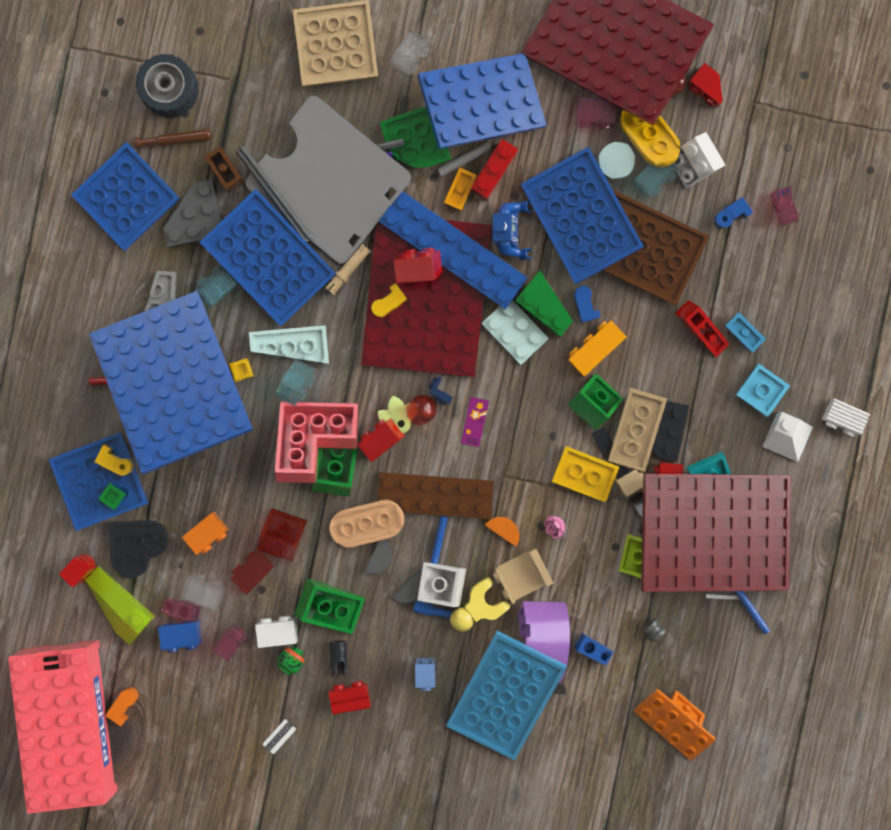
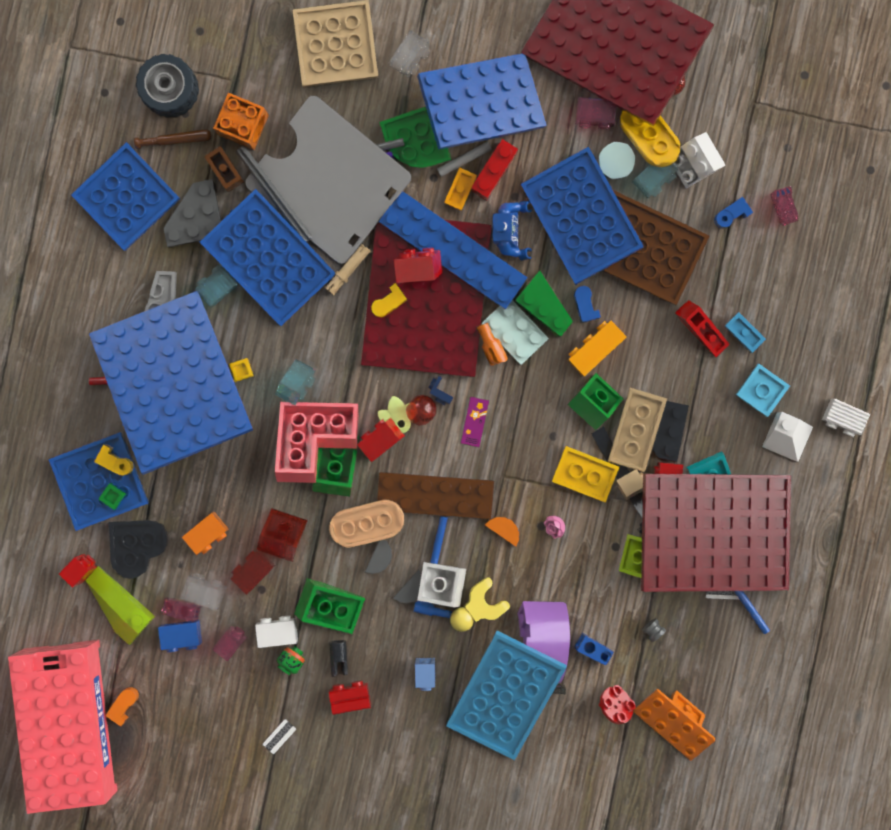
light aqua wing [249,325,329,364] -> none
tan panel [493,548,553,604] -> none
red slope [687,63,723,108] -> none
none -> orange brick [213,93,269,150]
none -> orange arm [477,323,508,366]
none -> plate [598,685,636,725]

